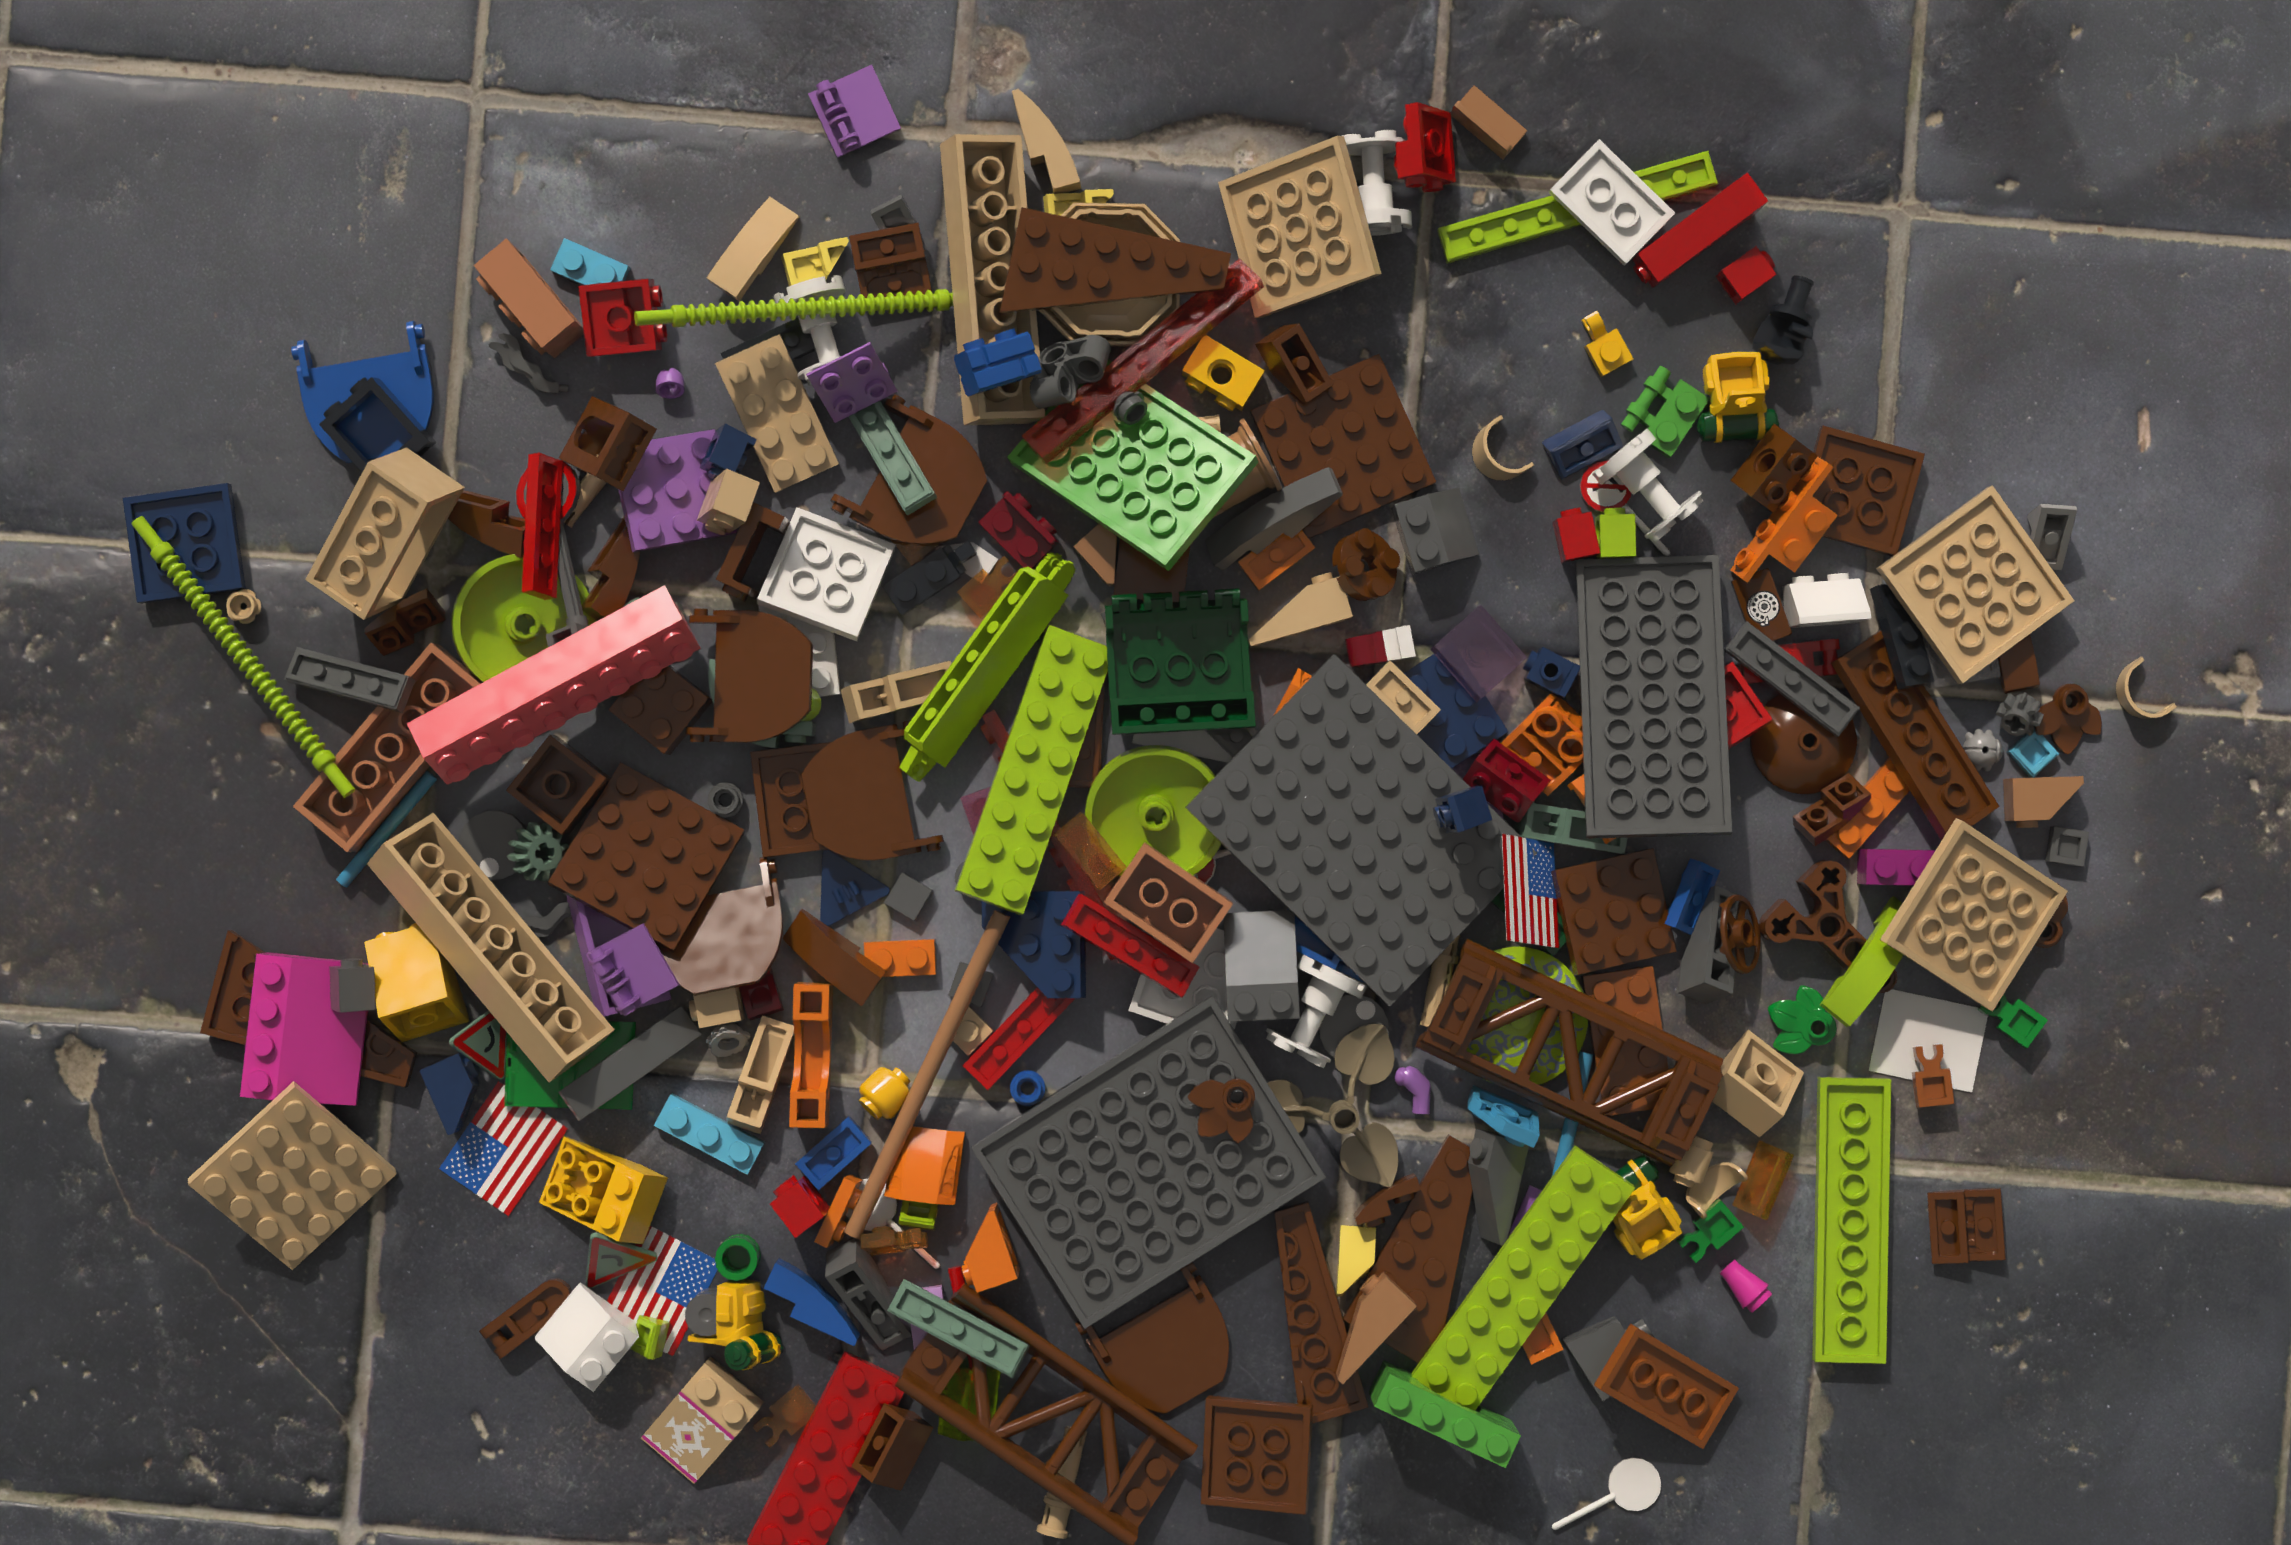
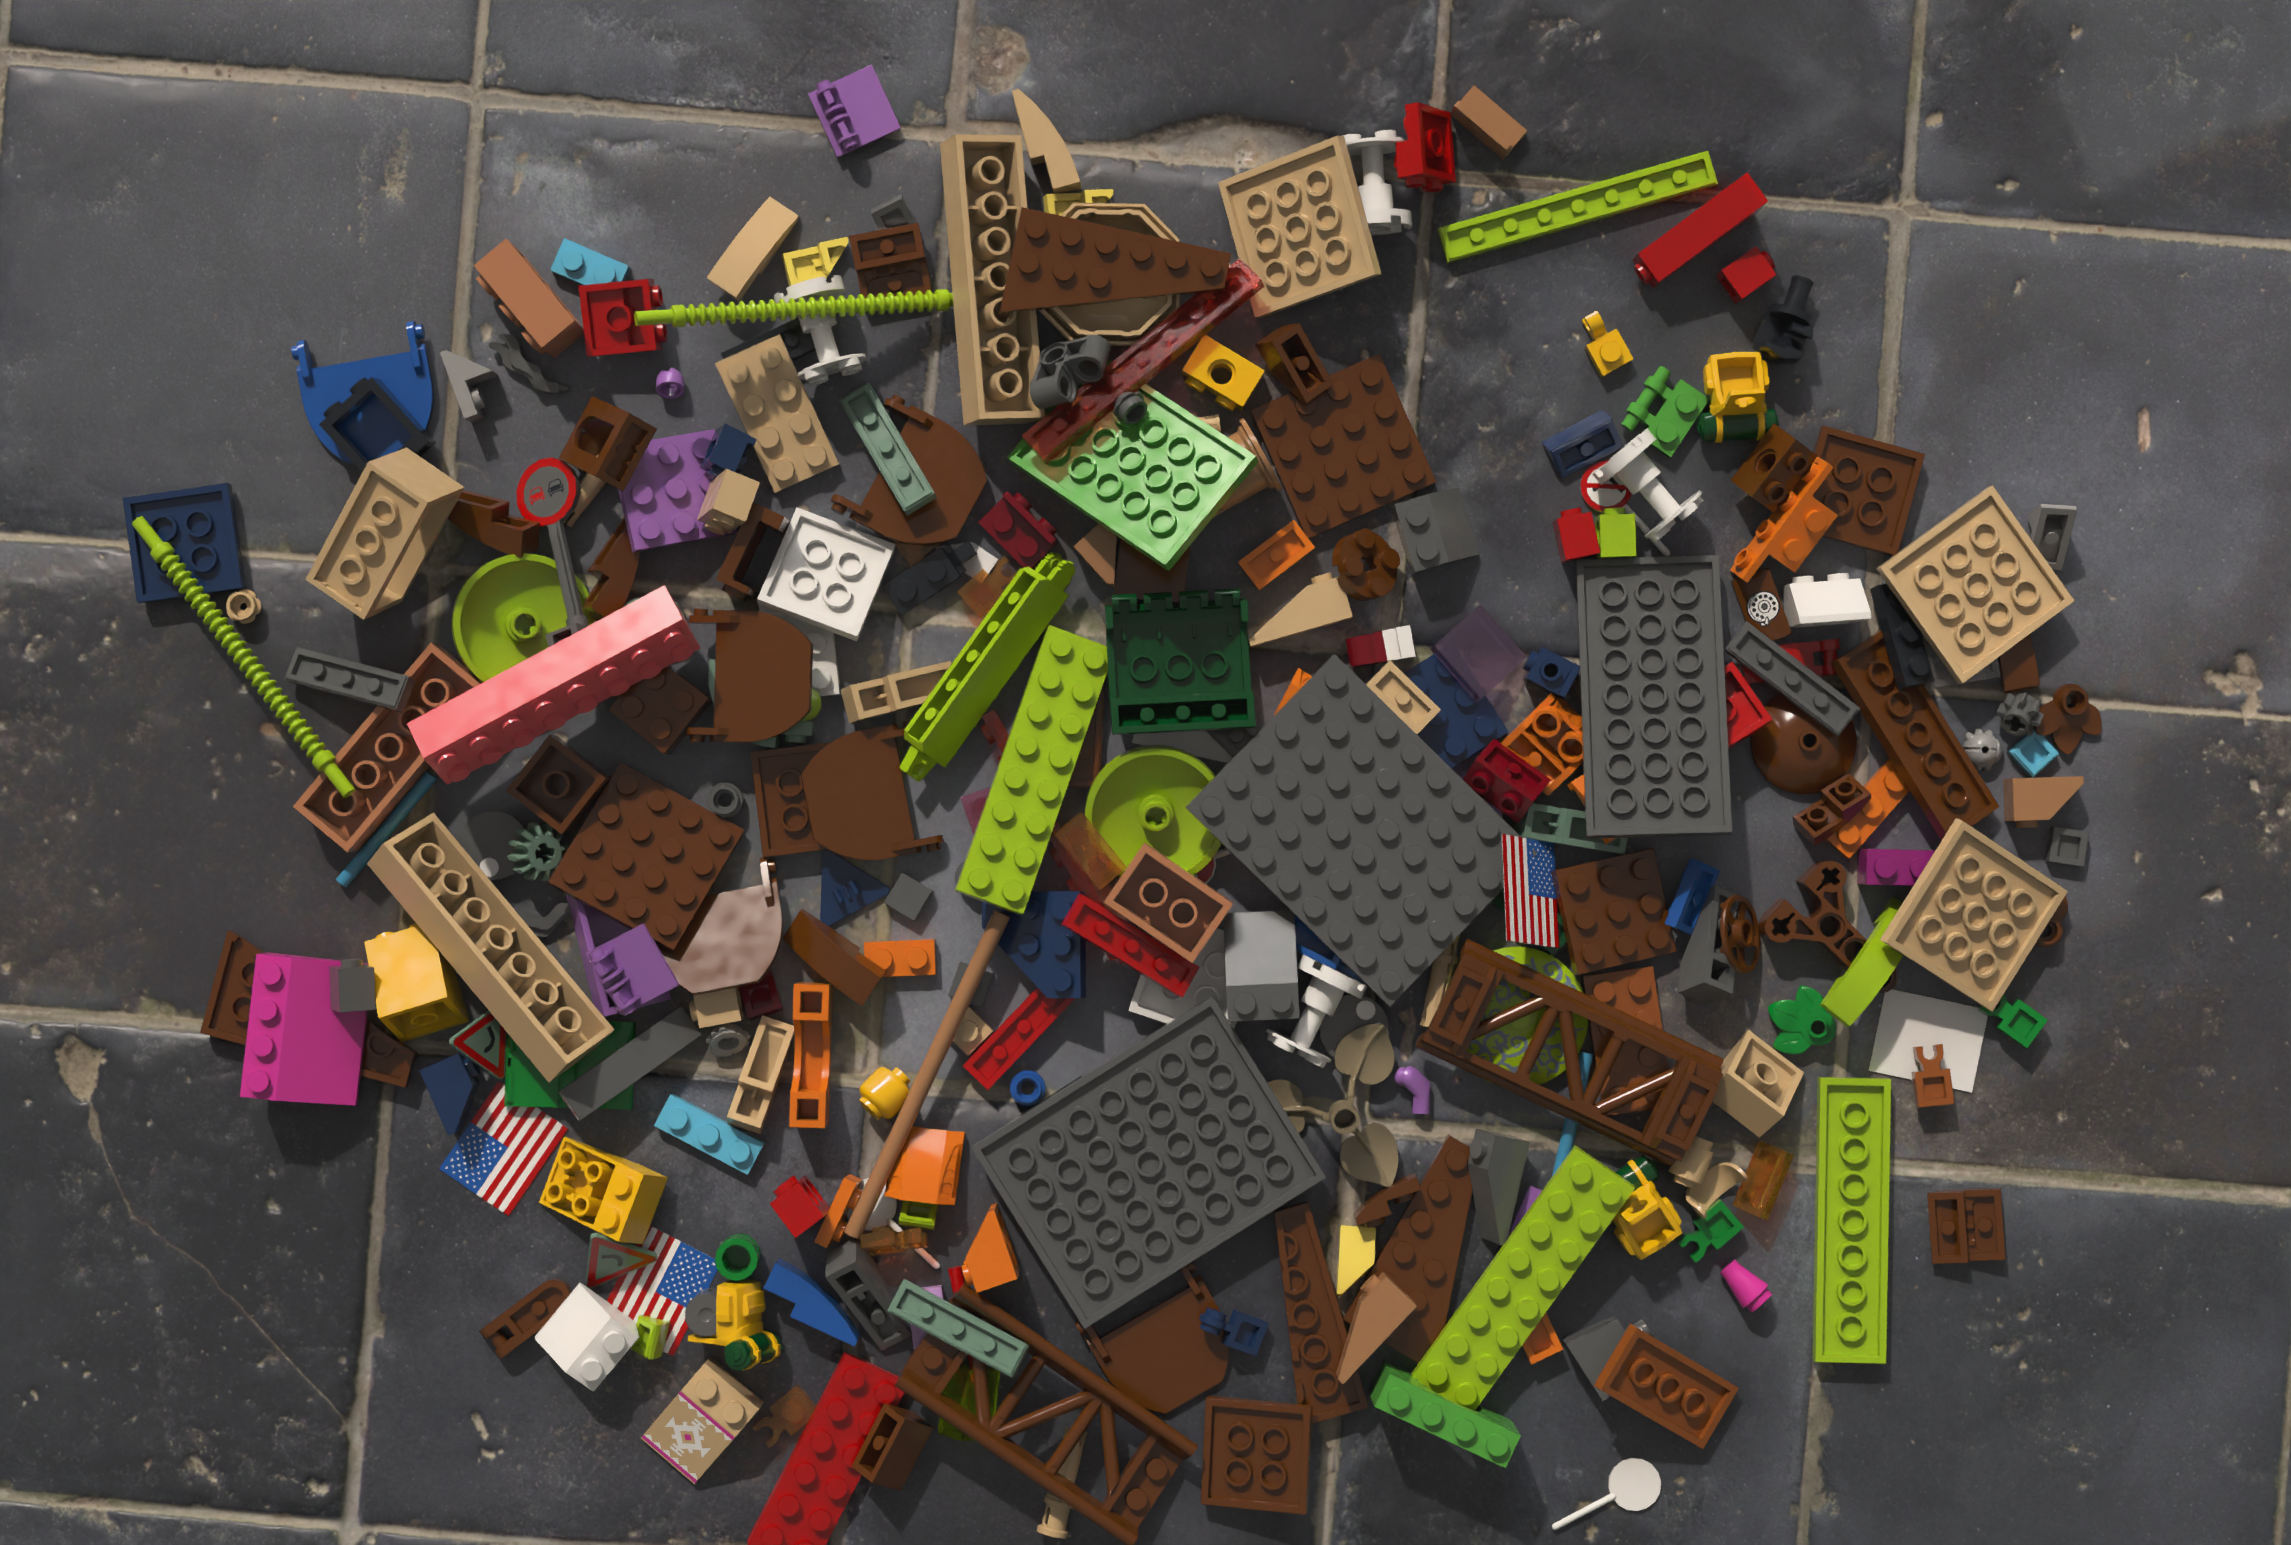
tan plate [188,1081,397,1270] -> none
reddish brown slope [364,588,445,656] -> none
red plate [522,452,563,600] -> none
blue plate [795,1116,872,1190] -> none
medium lavender hinge [806,342,898,423] -> none
blue brick [954,328,1042,397] -> none
reddish brown plate [1188,1078,1255,1143] -> none
dark grey slope [1205,467,1343,571] -> none
dark blue slope [1433,785,1493,833] -> none
dark azure plate [1468,1085,1540,1148] -> none
tan helmet [1472,415,1534,480] -> none
white plate [1548,139,1675,266] -> none
tan helmet [2116,657,2177,719] -> none
none -> light grey slope [440,350,498,423]
none -> dark blue plate [1199,1307,1269,1356]

